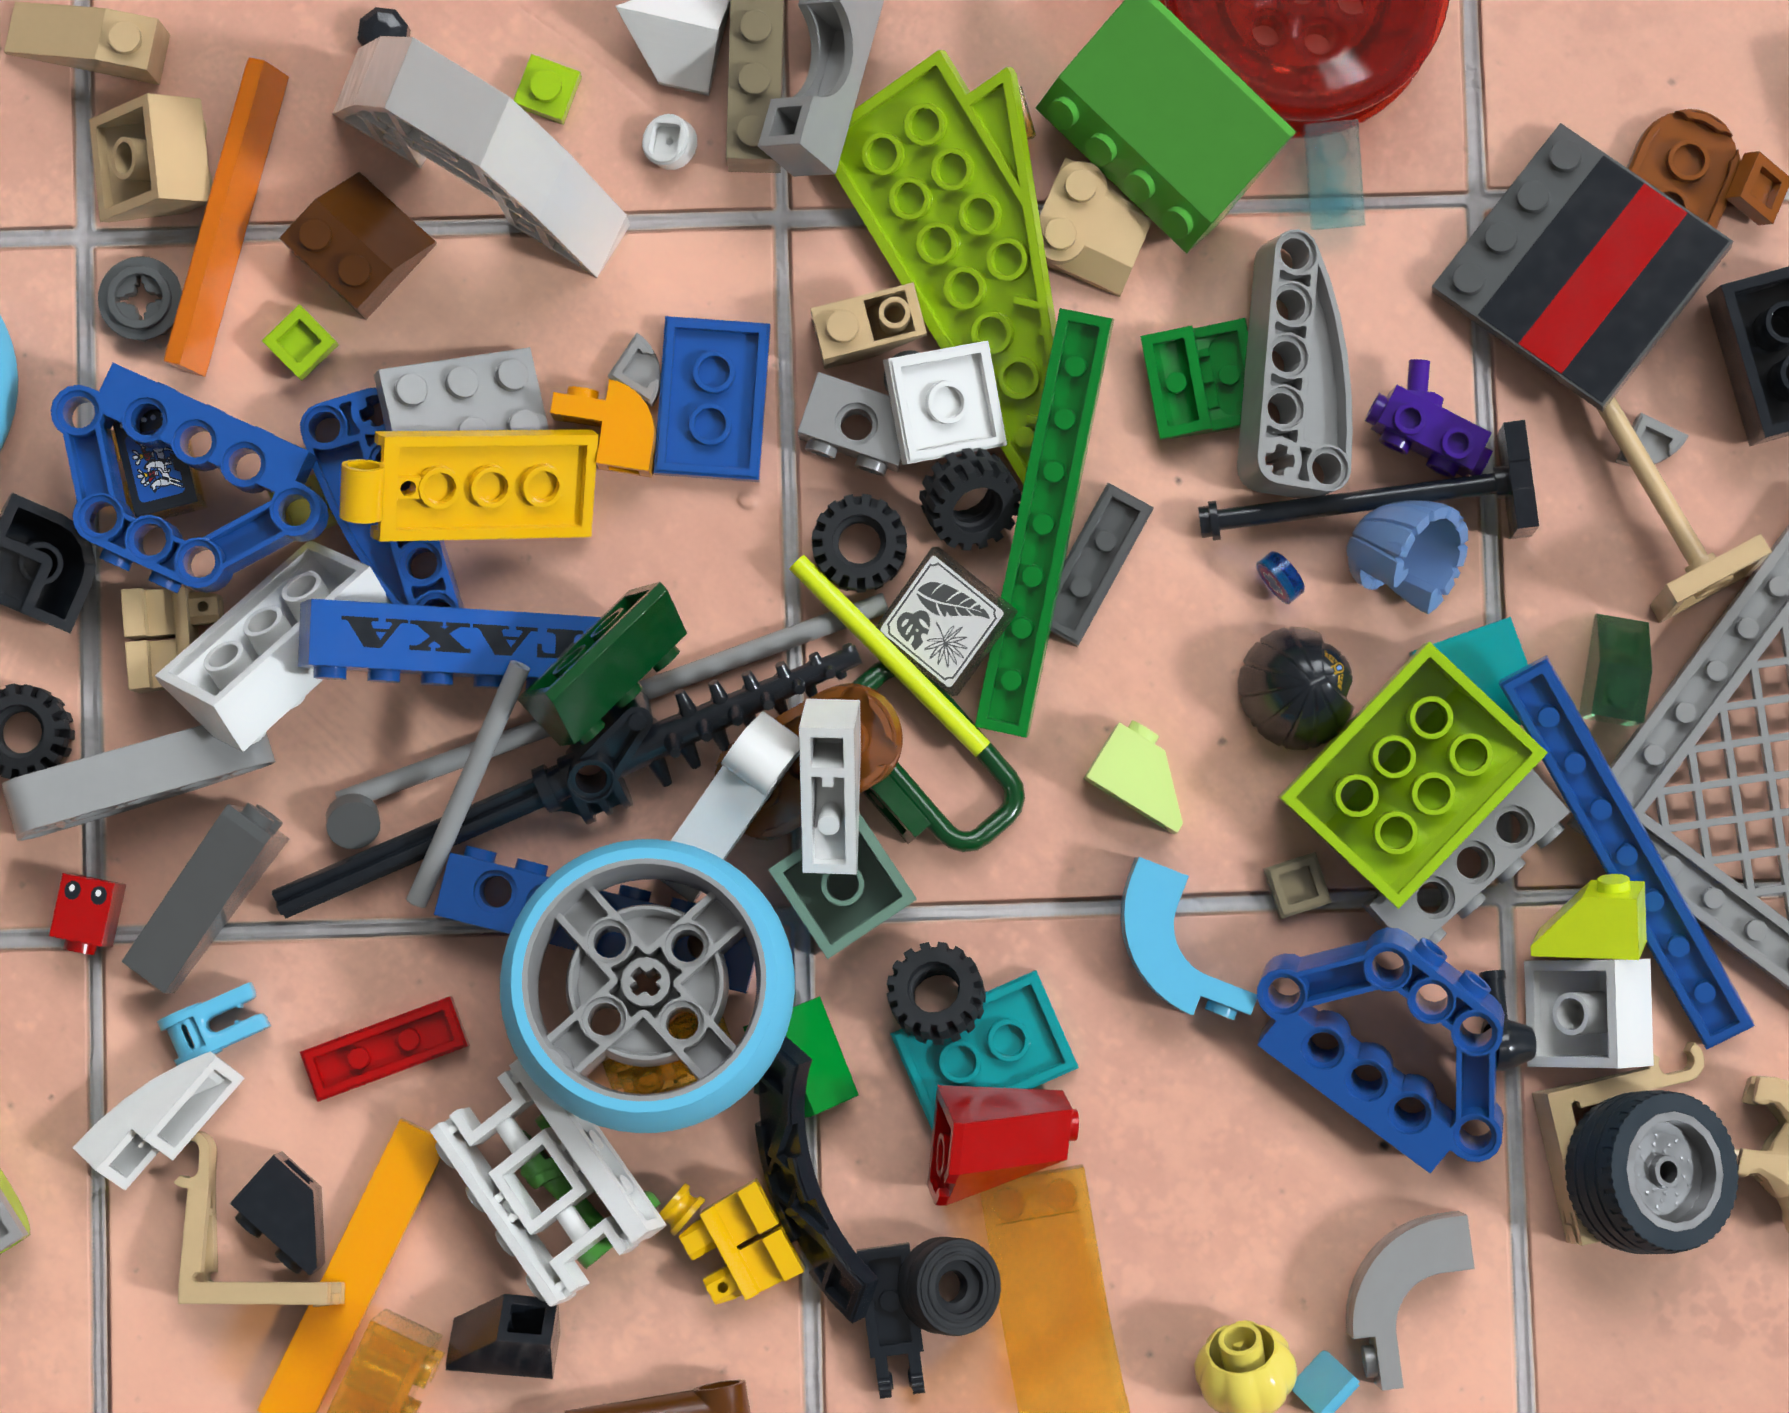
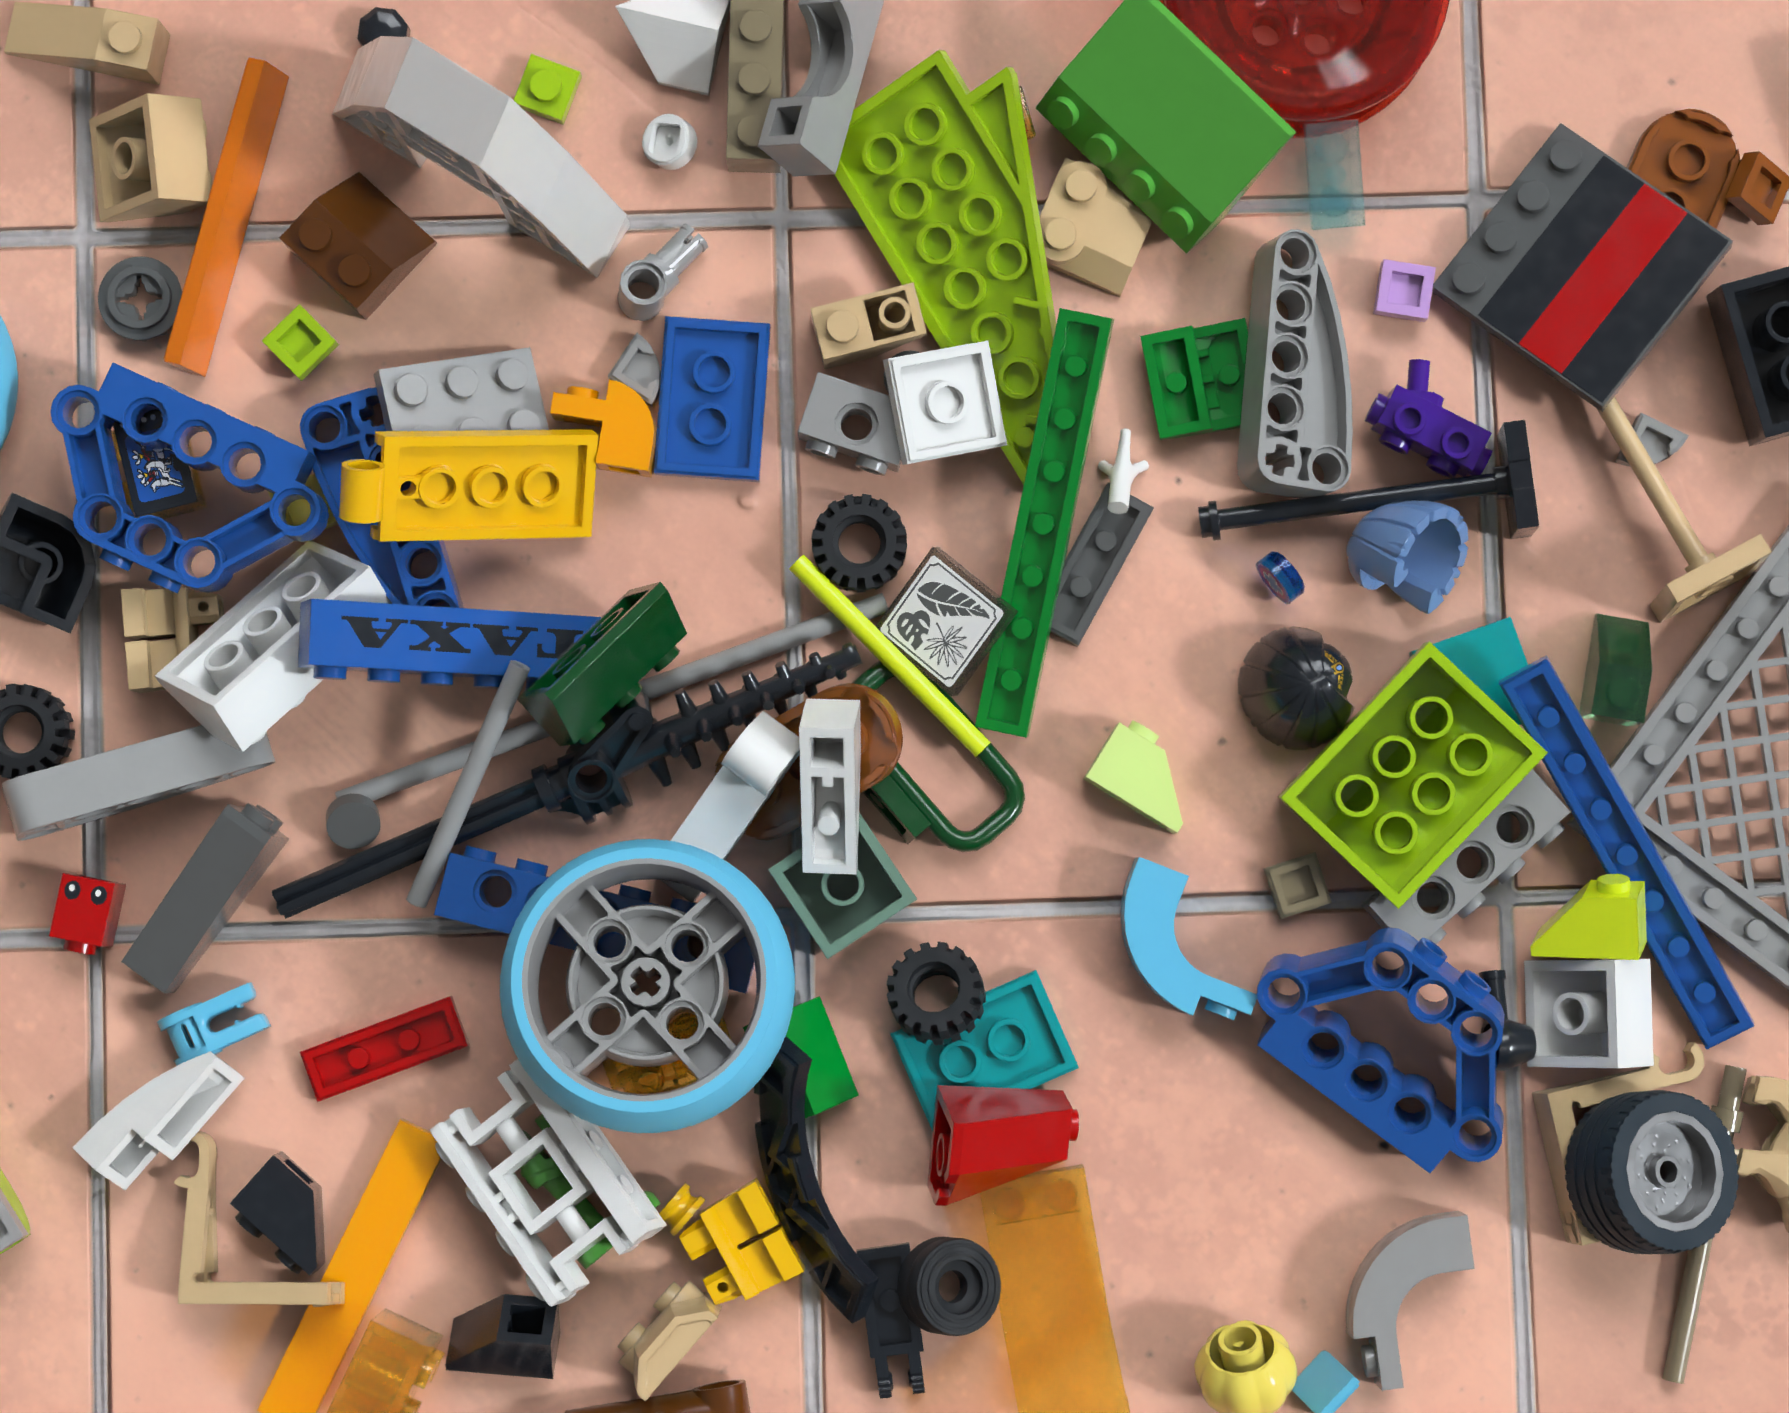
black tyre [919,448,1022,551] -> none
none -> light grey pin [617,224,708,321]
none -> tan slope [617,1280,722,1401]
none -> white bar [1098,428,1149,514]
none -> lavender plate [1373,259,1436,322]
none -> dark tan bar [1662,1065,1747,1384]

